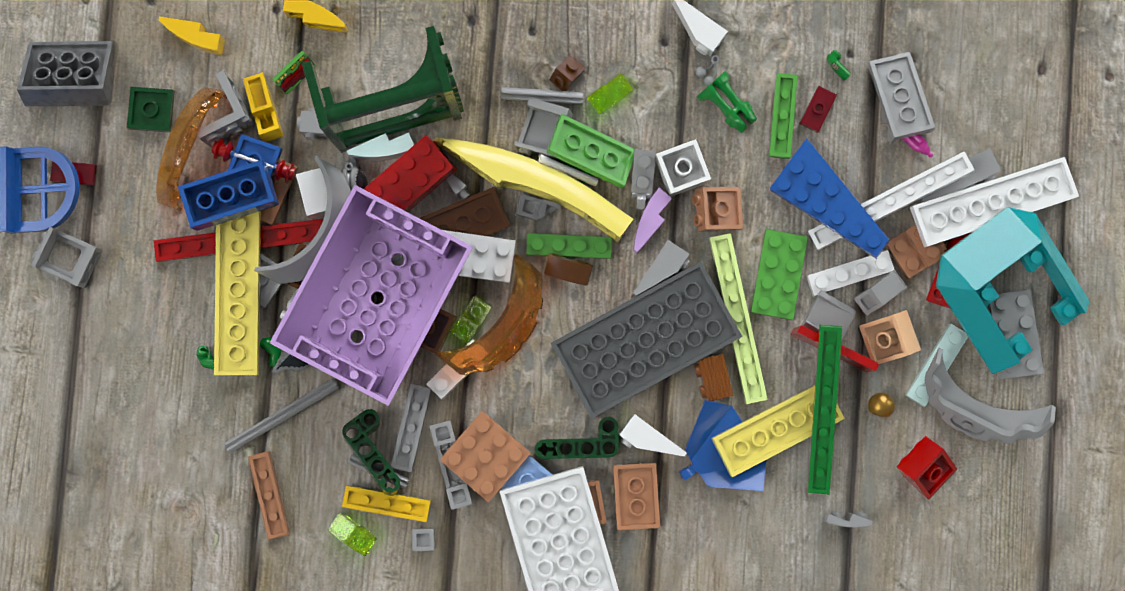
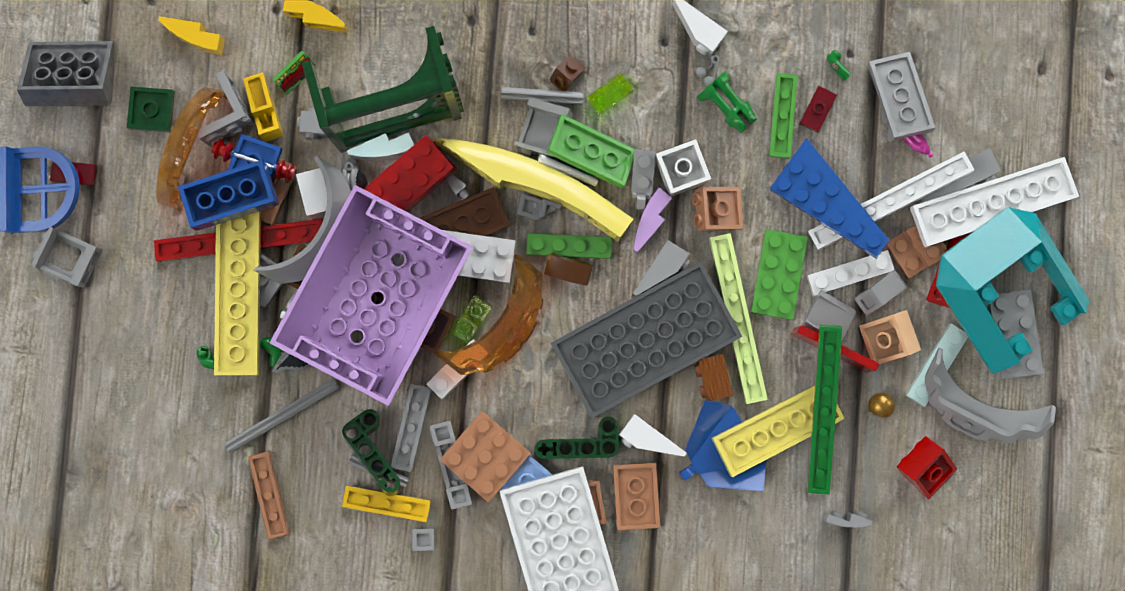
clear neon green slope [328,512,377,556] -> none

